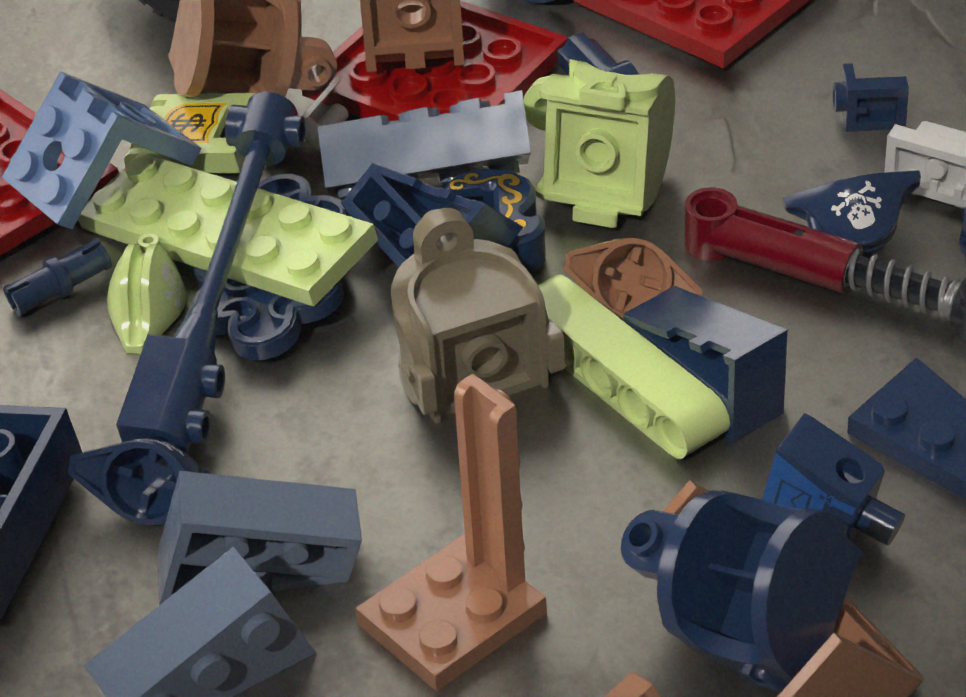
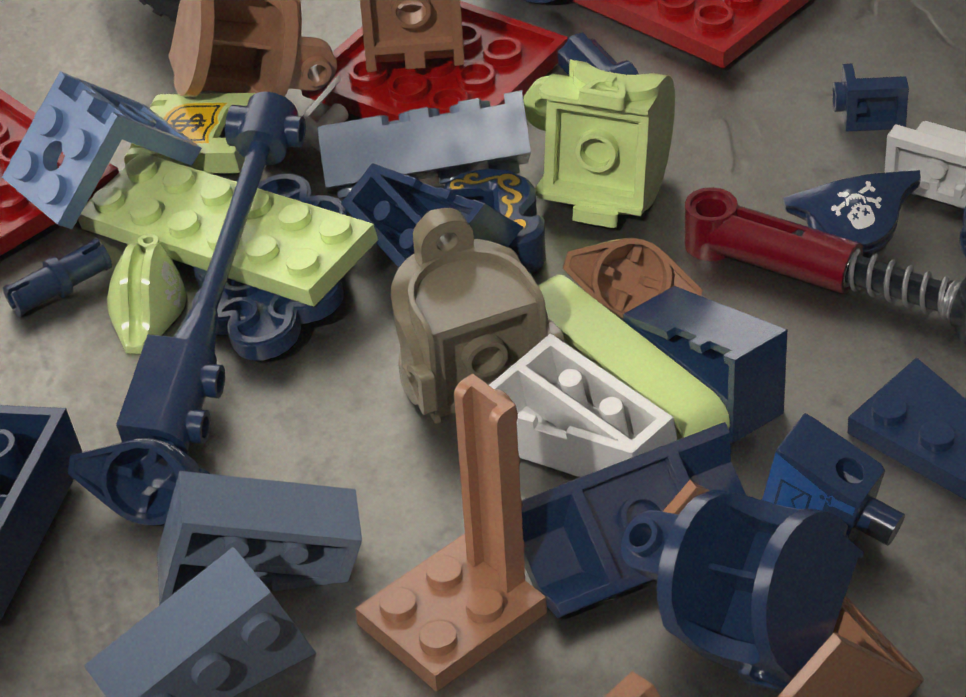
none -> white wedge [489,333,677,477]
none -> dark blue piece [522,422,747,618]

